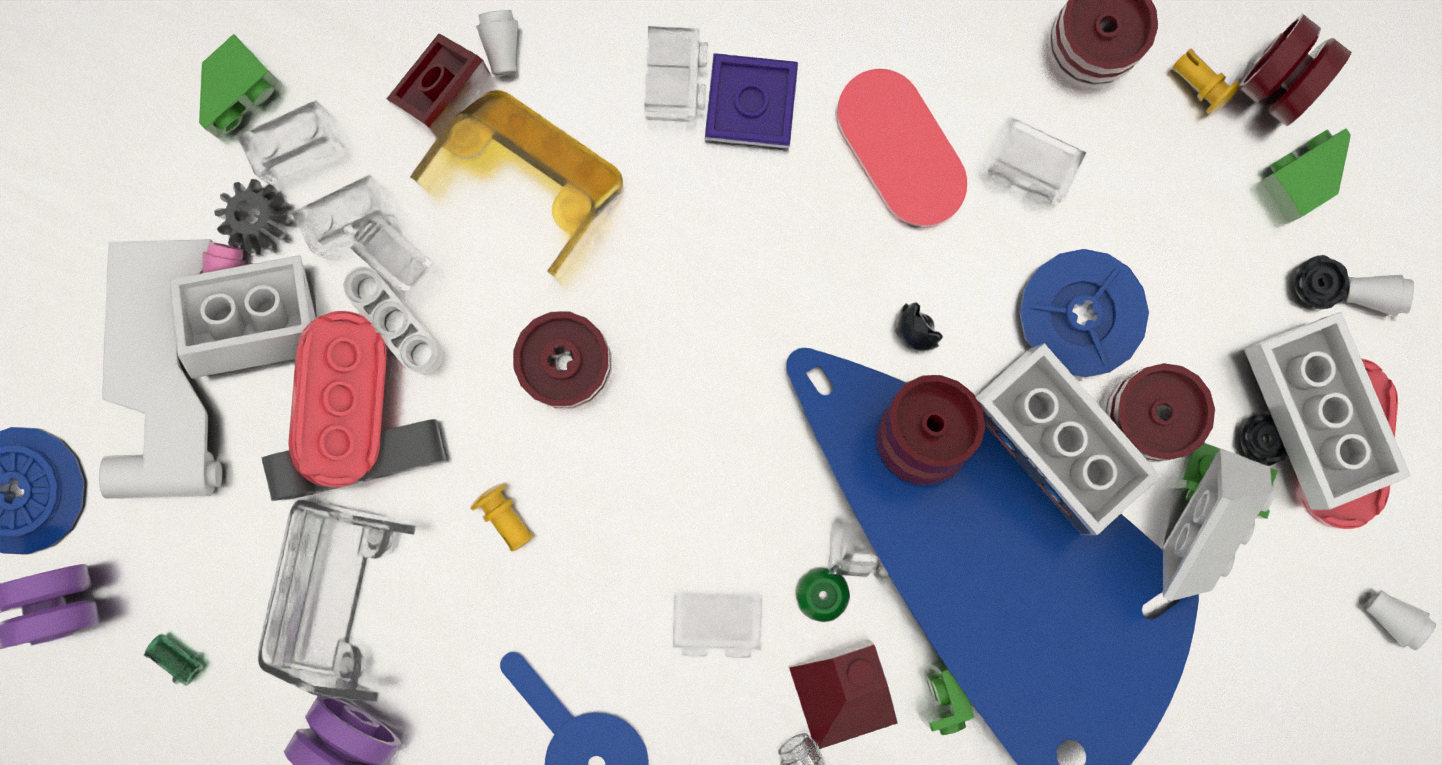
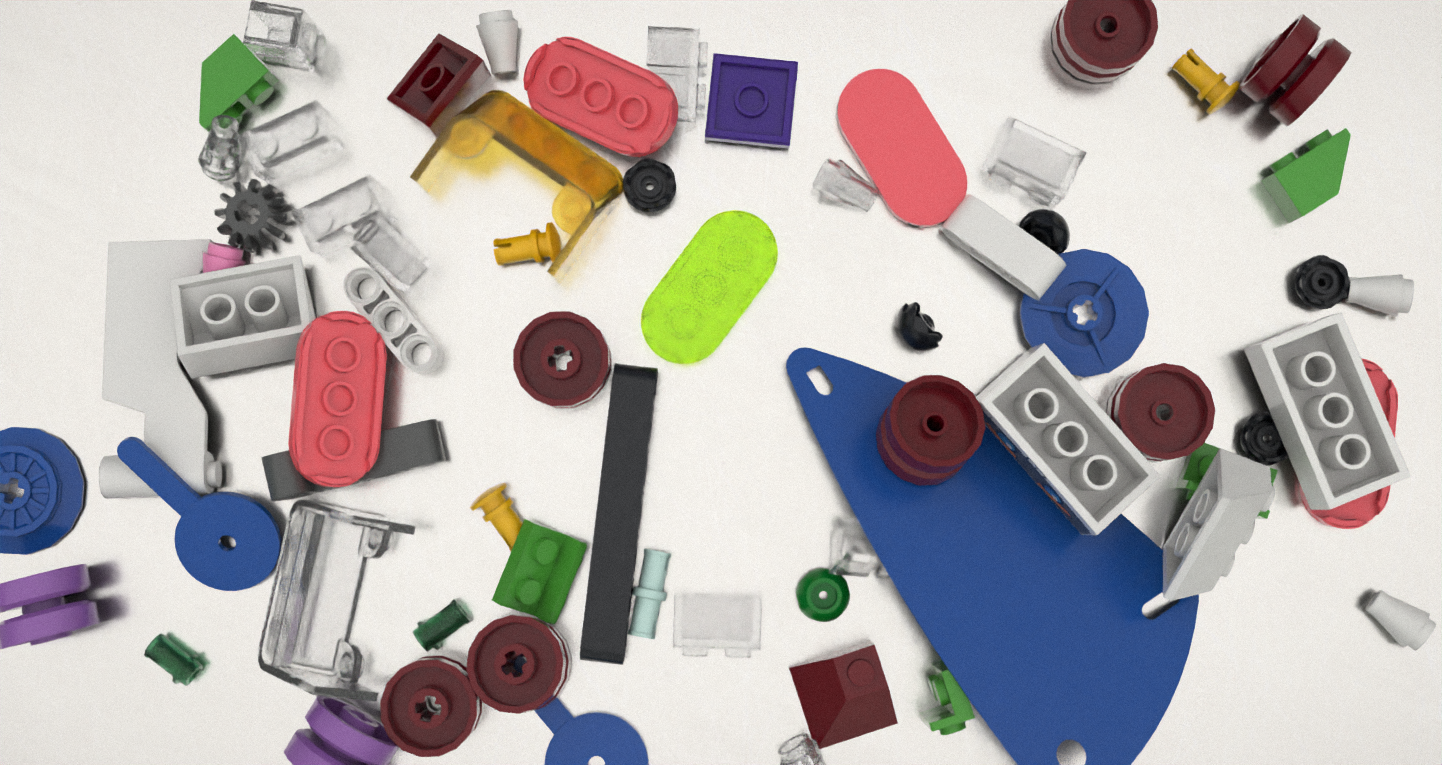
none -> blue piece [117,437,281,591]
none -> clear cone [198,115,242,181]
none -> clear piece [243,0,326,72]
none -> dark red wheel [380,654,485,757]
none -> clear green pin [412,599,471,652]
none -> dark red wheel [466,615,571,714]
none -> bright green bracket [492,519,587,624]
none -> yellow pin [493,222,561,266]
none -> coral tile [523,36,678,157]
none -> black beam [580,363,658,665]
none -> black plate [623,158,676,212]
none -> light aqua pin [628,549,671,640]
none -> clear neon green tile [641,210,778,364]
none -> clear cone [812,157,879,212]
none -> white beam [941,194,1067,300]
none -> black plate [1020,209,1070,254]

